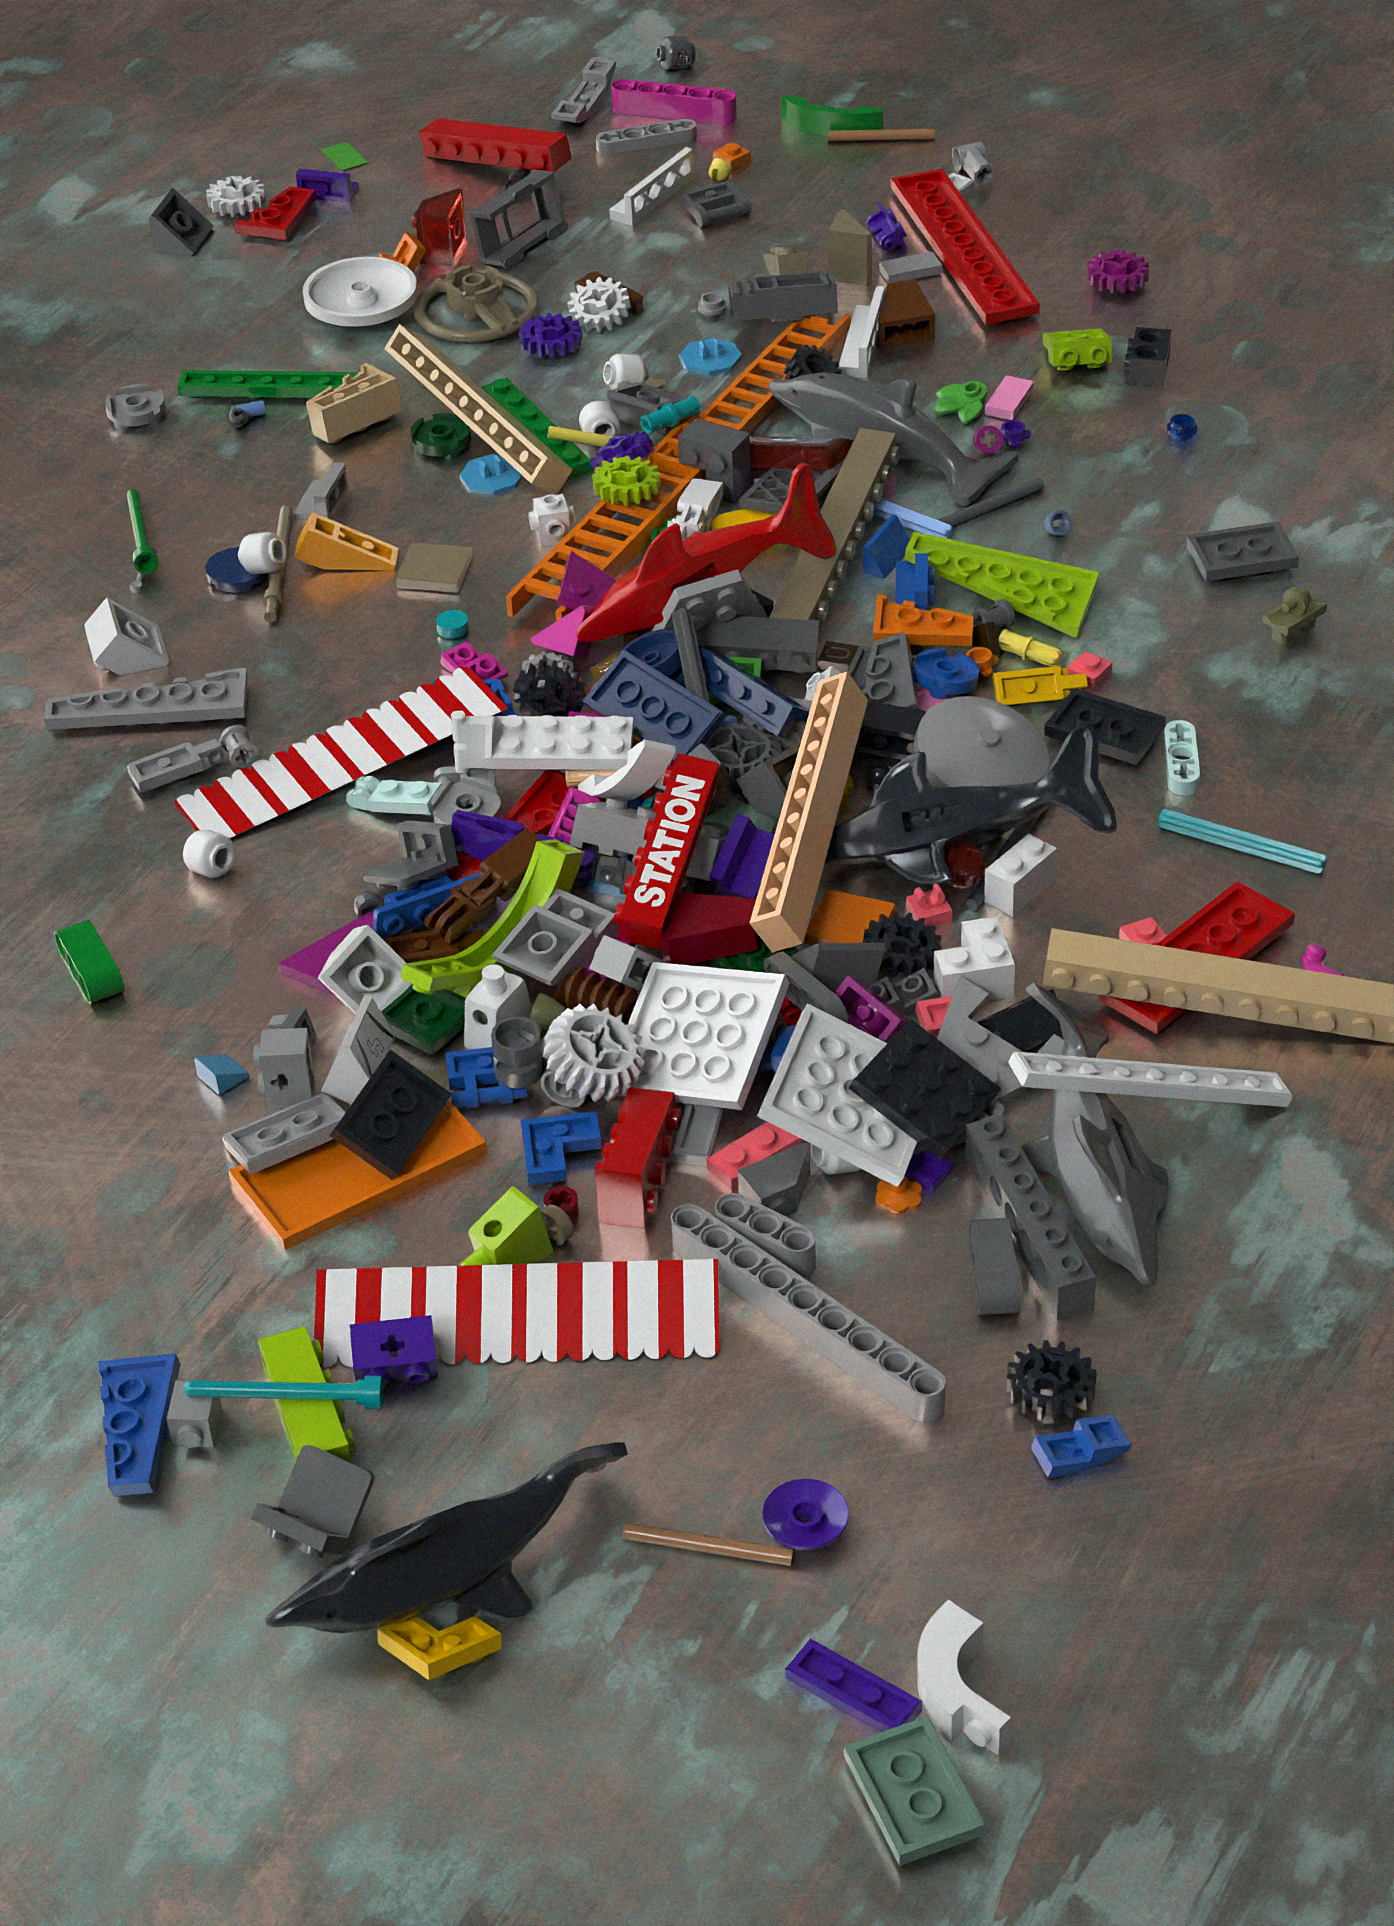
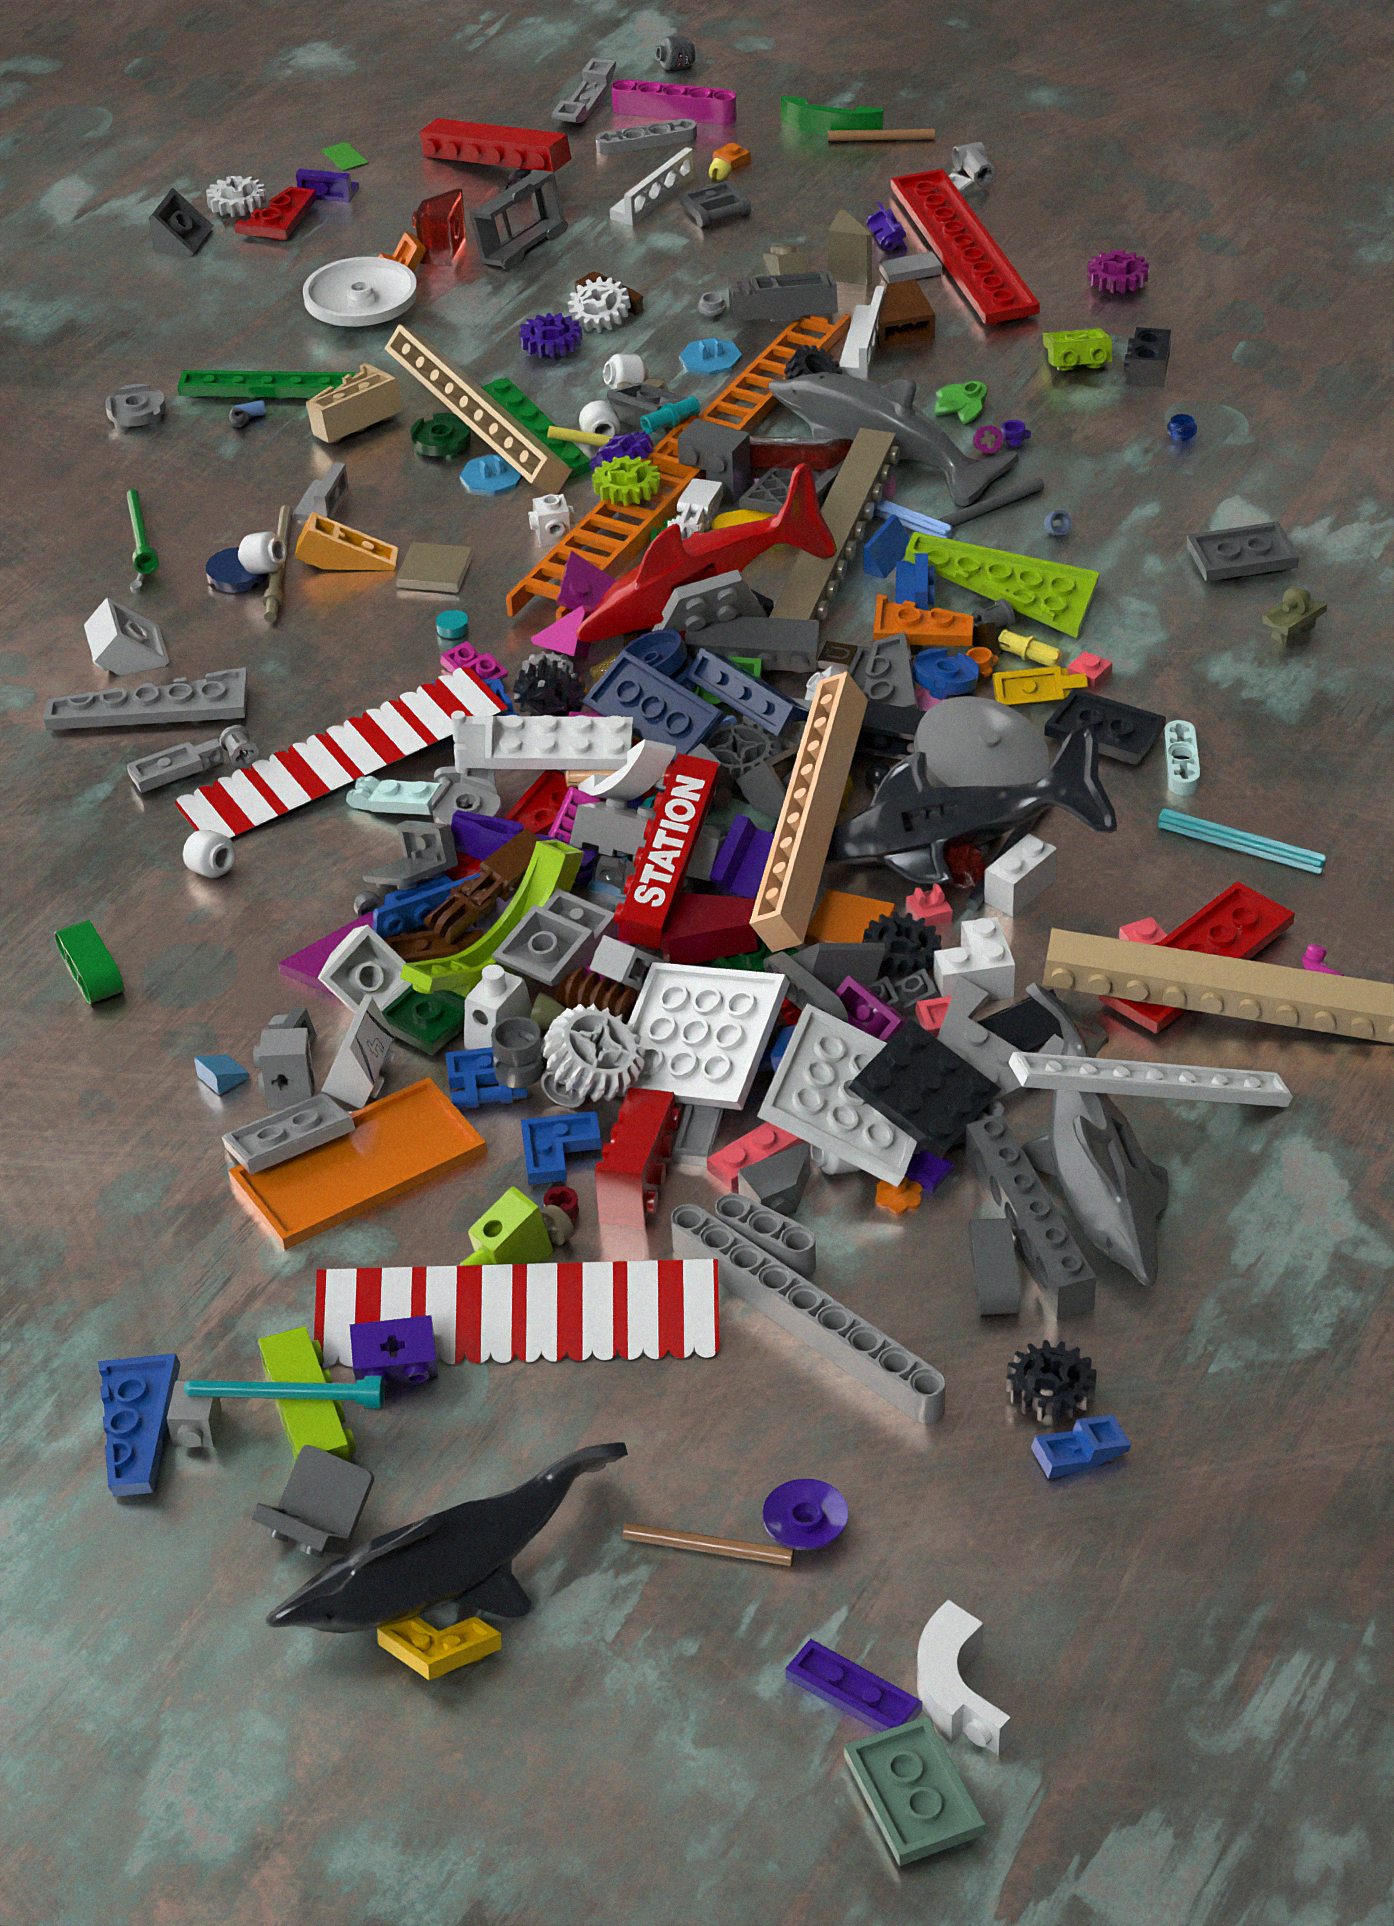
black plate [329,1050,452,1180] -> none
dark tan piece [414,265,539,343] -> none
dark grey axle [672,608,709,703] -> none
bright pink tile [985,375,1034,420] -> none

